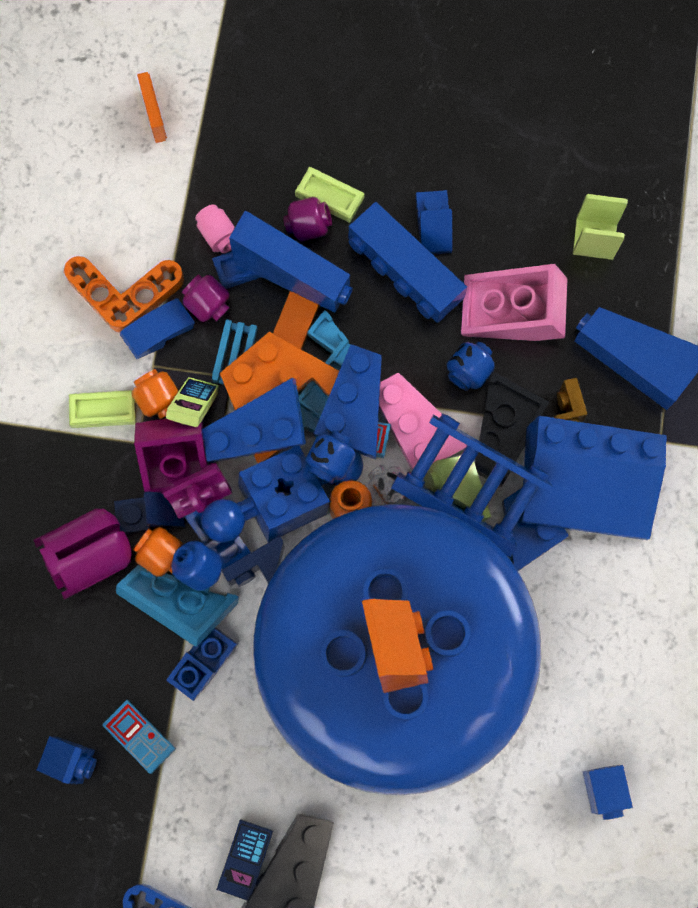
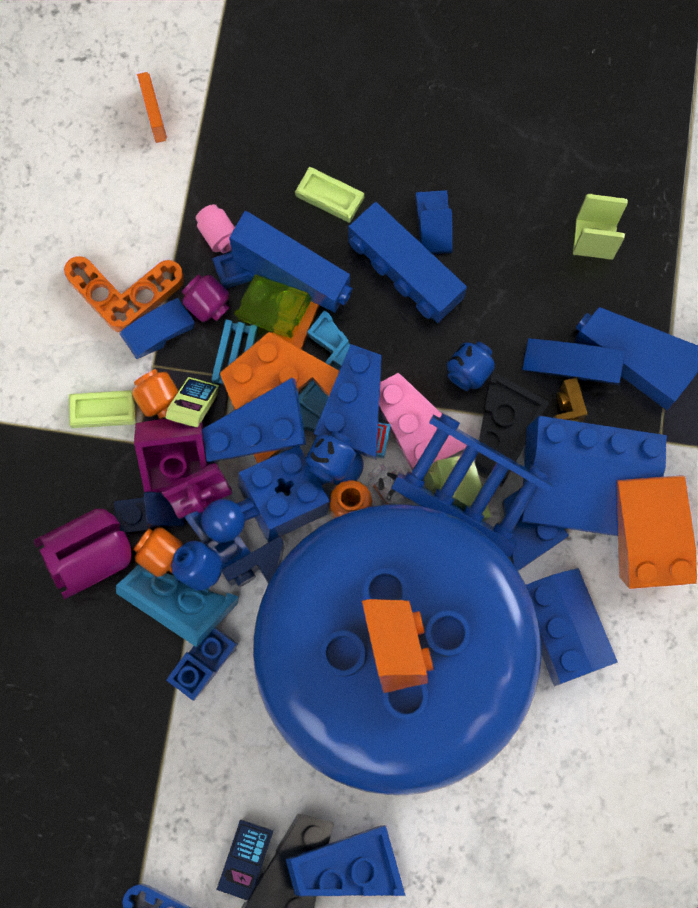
blue slope [37,736,97,784] -> none
dark azure tile [102,700,176,774] -> none
magenta head [283,196,332,242] -> none
bright pink slope [461,264,567,341] -> none
blue brick [582,765,633,820] -> none
none -> clear neon green plate [234,275,312,338]
none -> blue wing [286,825,406,896]
none -> blue slope [523,338,625,385]
none -> blue slope [526,568,618,687]
none -> orange slope [616,475,697,589]

